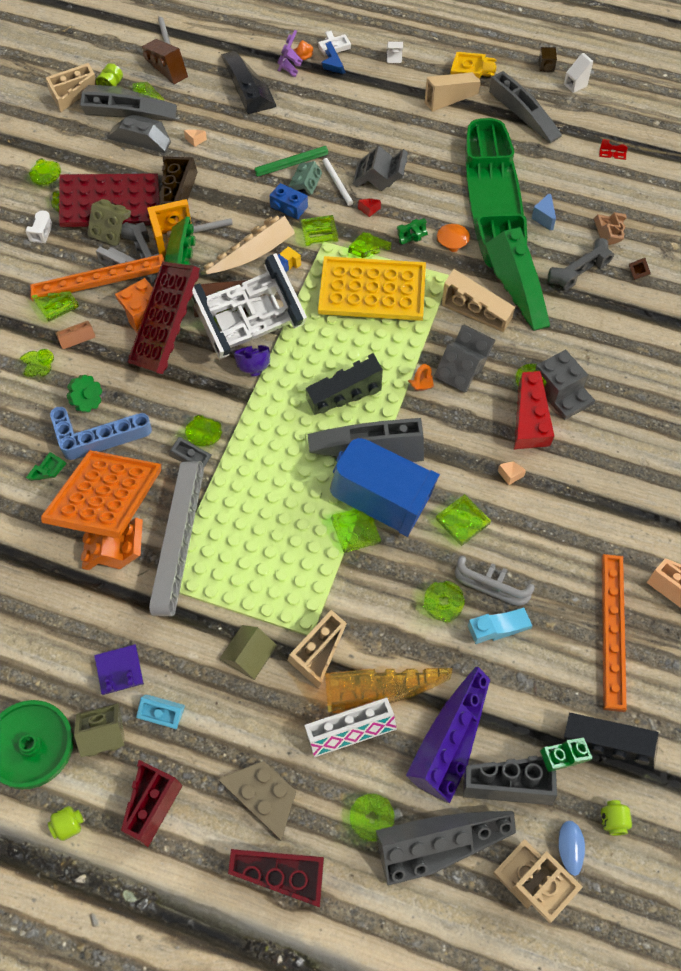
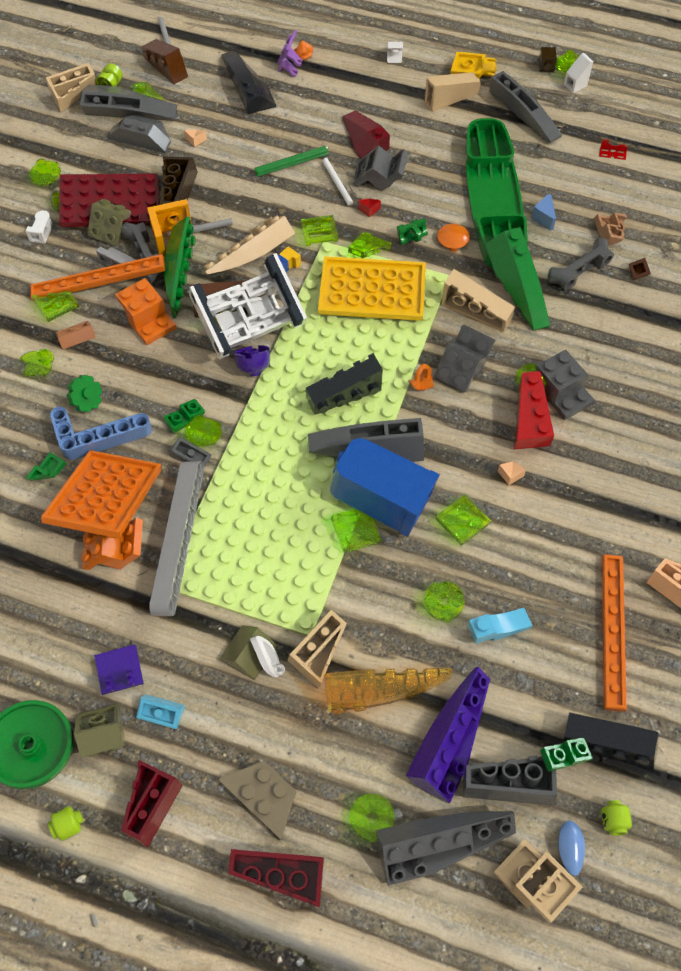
dark red plate [127,261,200,375] -> none
blue brick [269,183,308,220] -> none
sand green bracket [289,161,322,195] -> none
white brick [305,698,397,757] -> none
white plate [318,31,351,57] -> none
blue slope [321,41,346,74] -> none
light grey piece [455,556,535,606] -> none
none -> green slope [163,399,205,433]
none -> white arm [250,636,285,677]
none -> dark red wedge [343,110,390,159]
none -> clear neon green dish [556,50,580,72]

